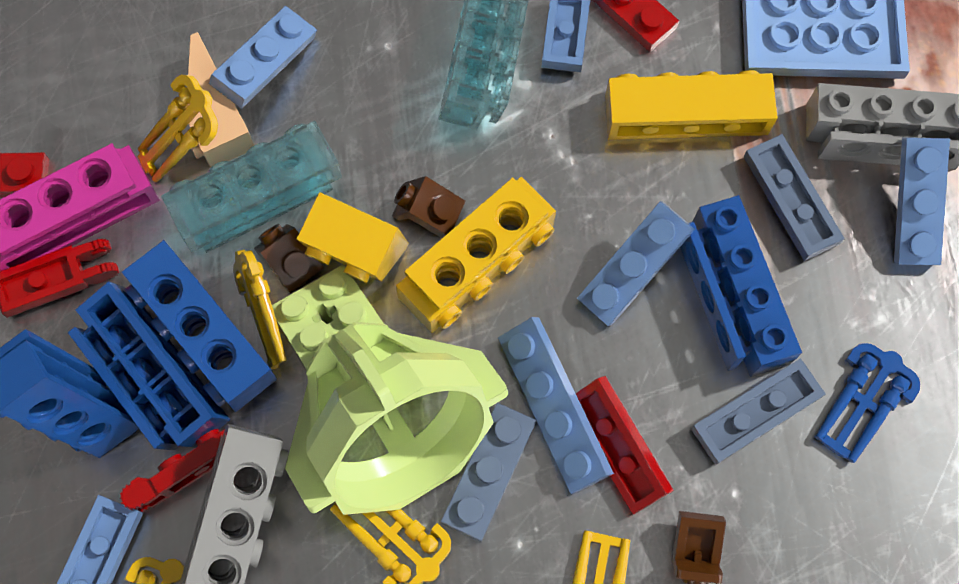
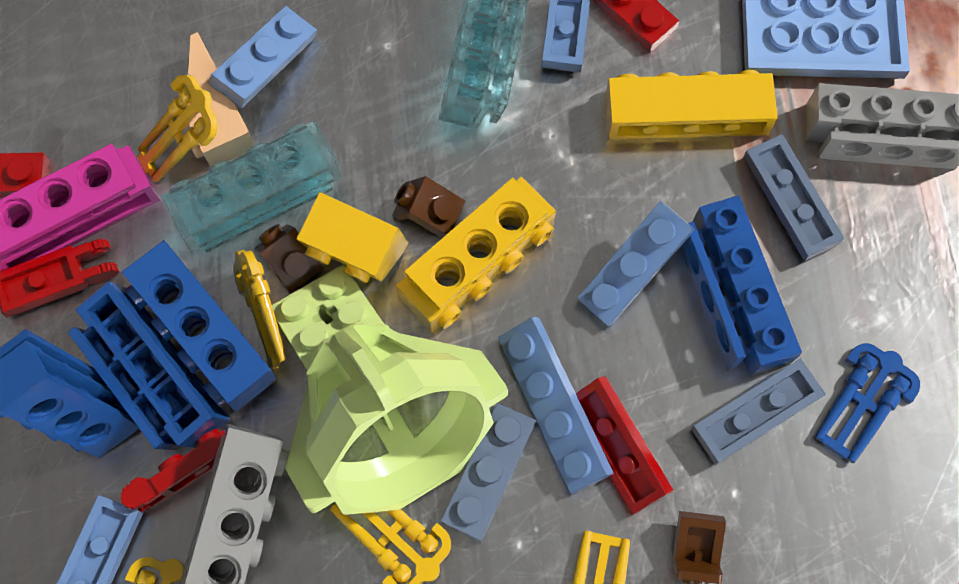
medium blue plate [894,137,950,265] -> none

